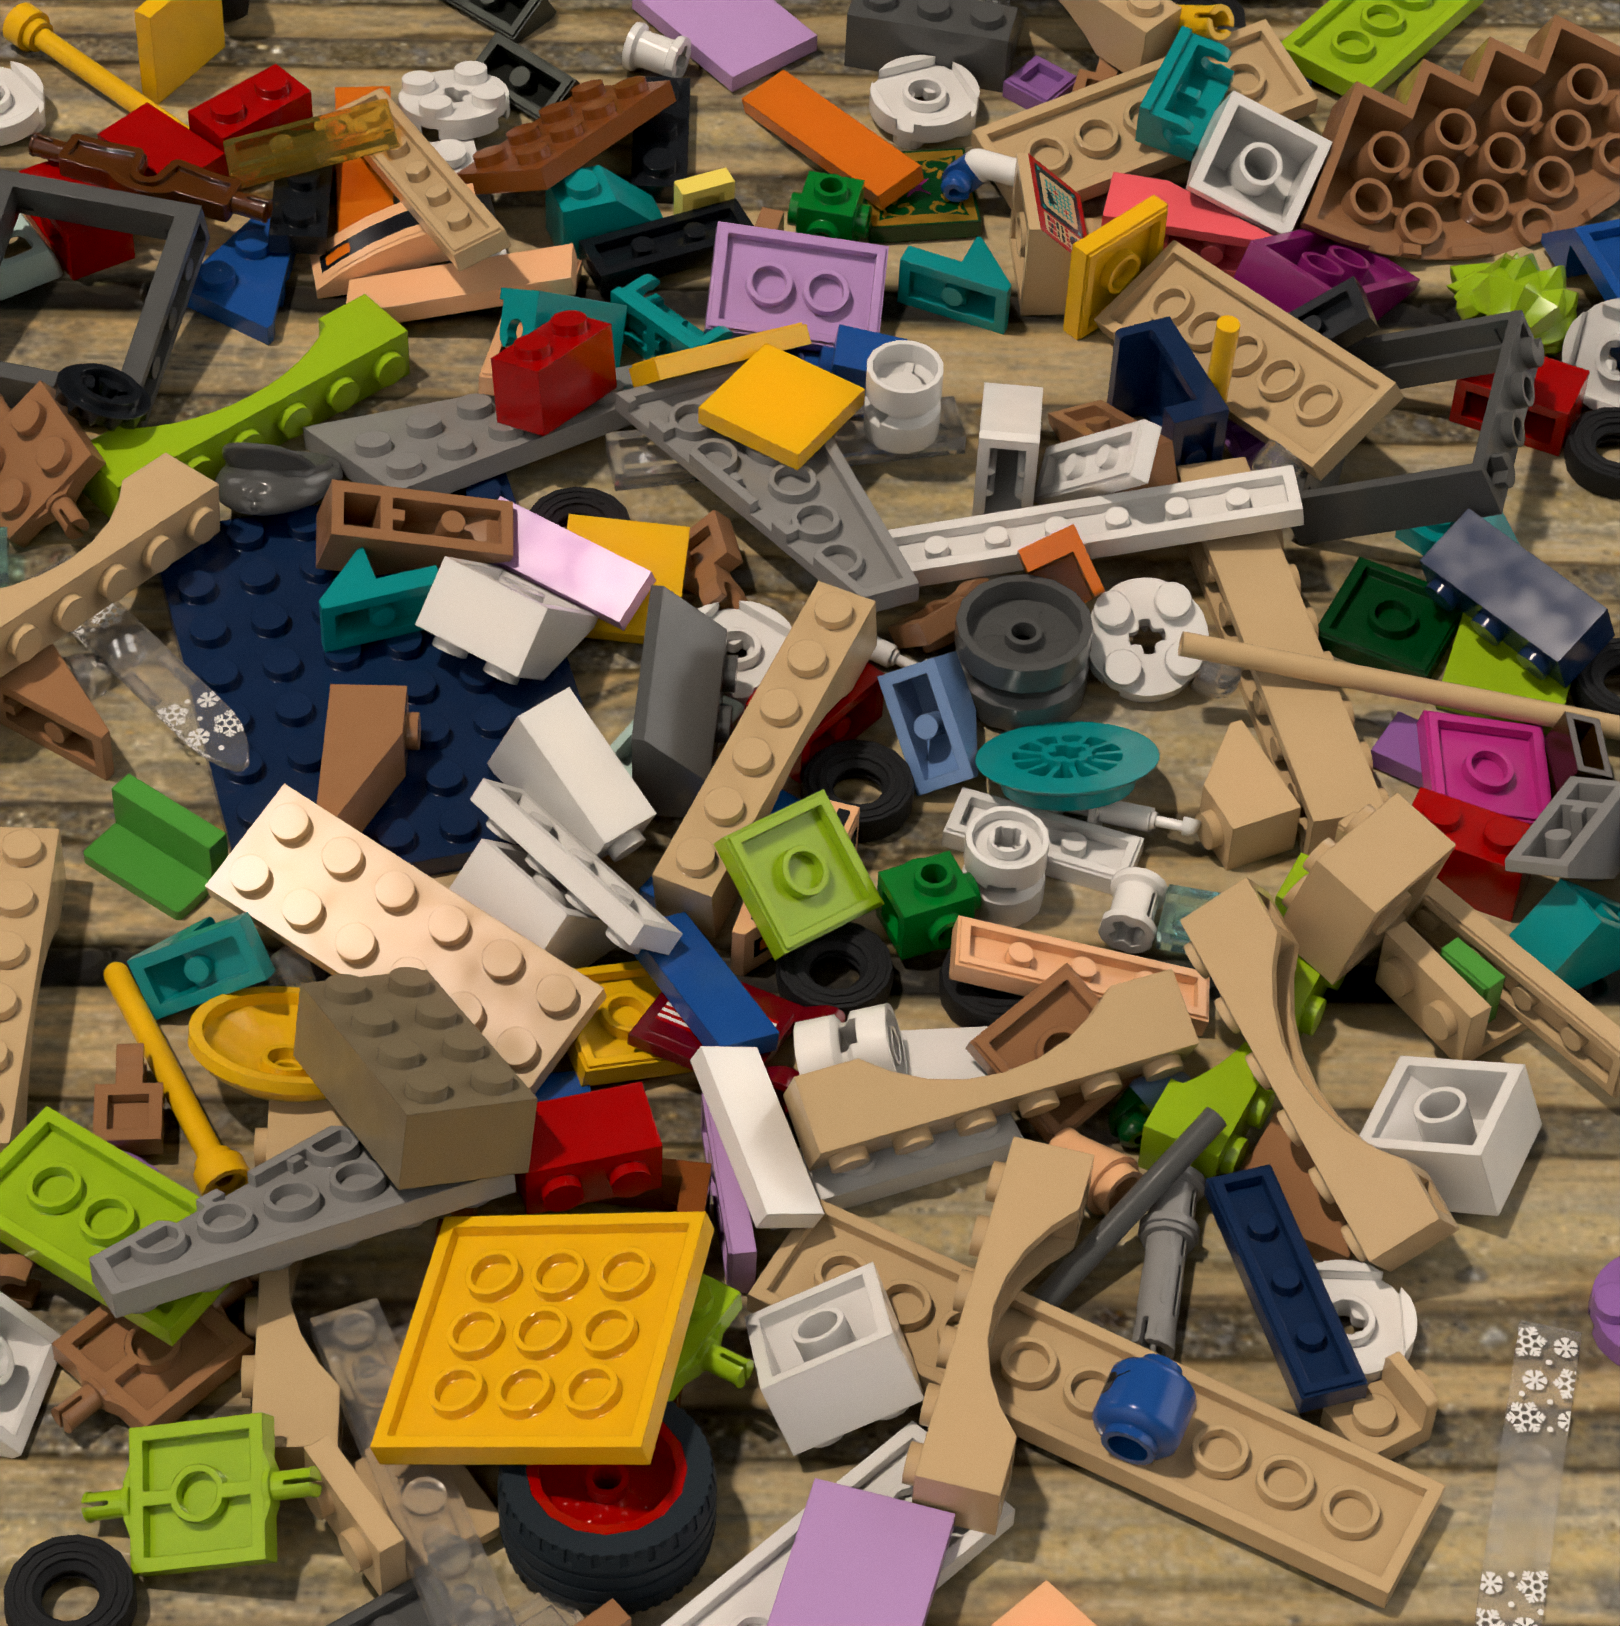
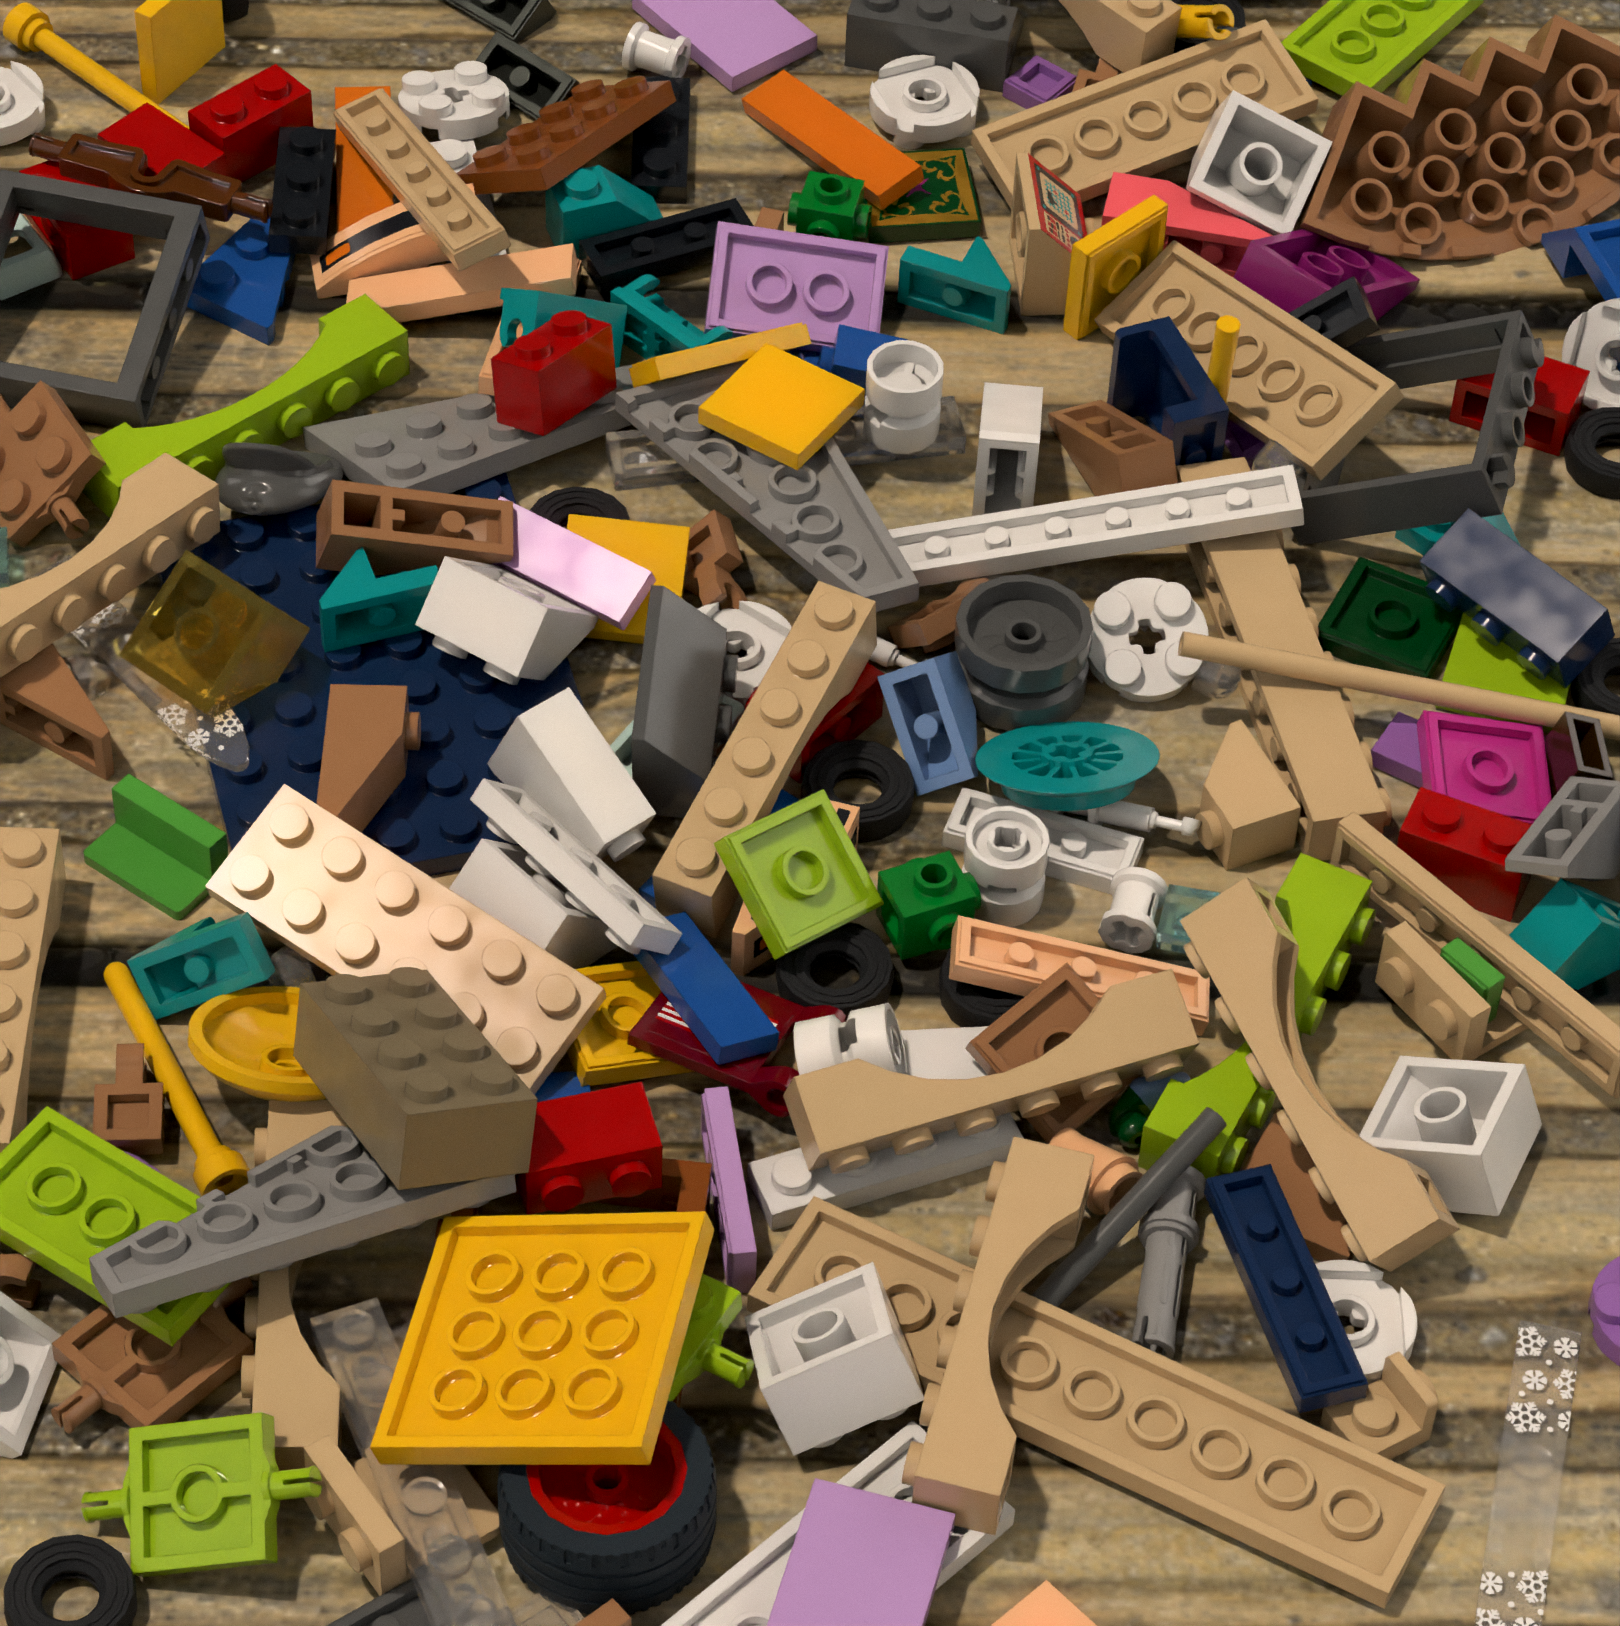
black gear [54,363,151,431] -> none
clear yellow tile [223,98,400,188] -> none
light yellow plate [673,167,735,215] -> none
white tile [690,1046,825,1228] -> none
arm [941,148,1016,203] -> none
orange panel [1017,524,1105,603] -> none
white tile [1034,419,1162,505] -> none
blue head [1092,1354,1197,1465] -> none
teal hinge [1135,26,1235,162] -> none
tan brick [1282,793,1456,985] -> none
lime hair [1446,253,1579,359] -> none
none -> clear yellow slope [119,549,311,718]

